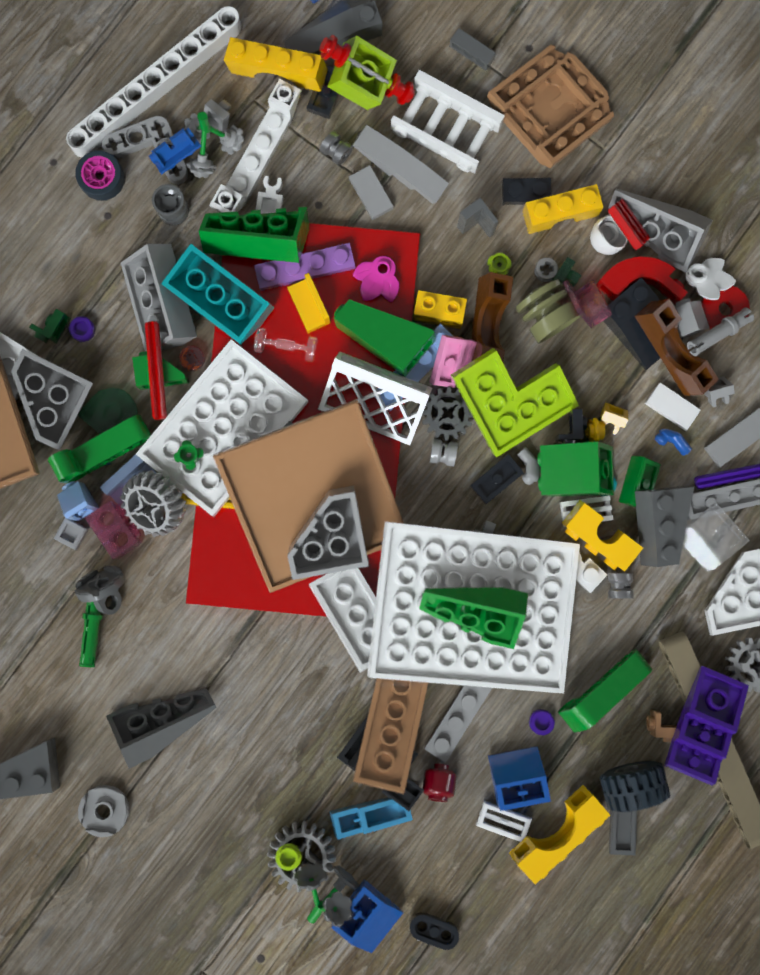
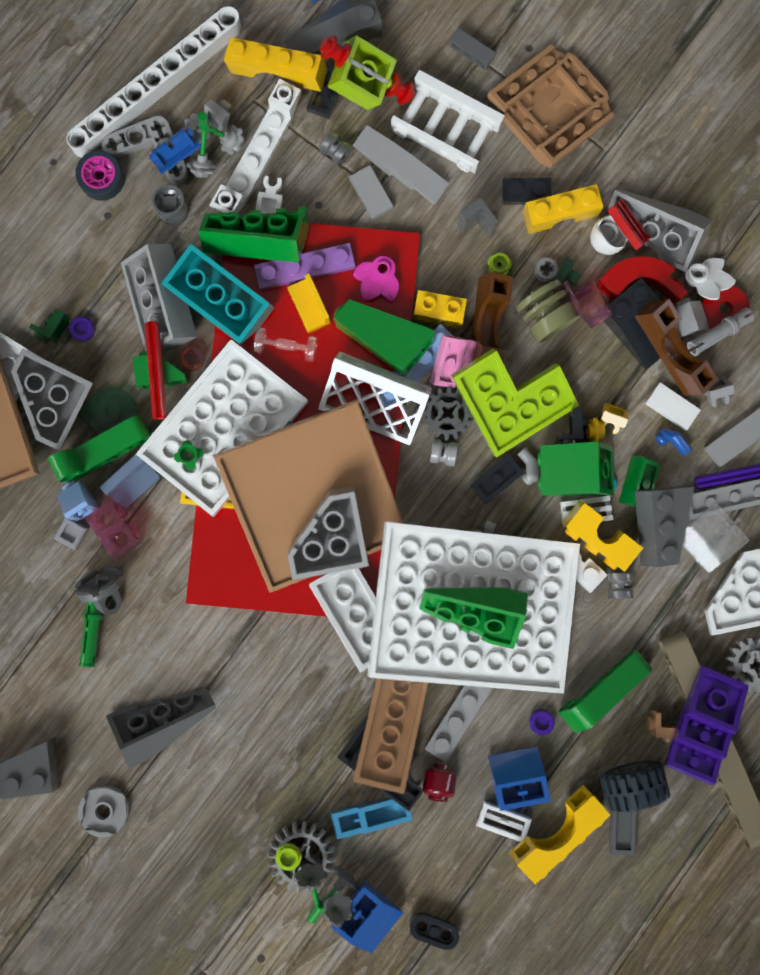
light grey gear [120,470,187,537] -> none

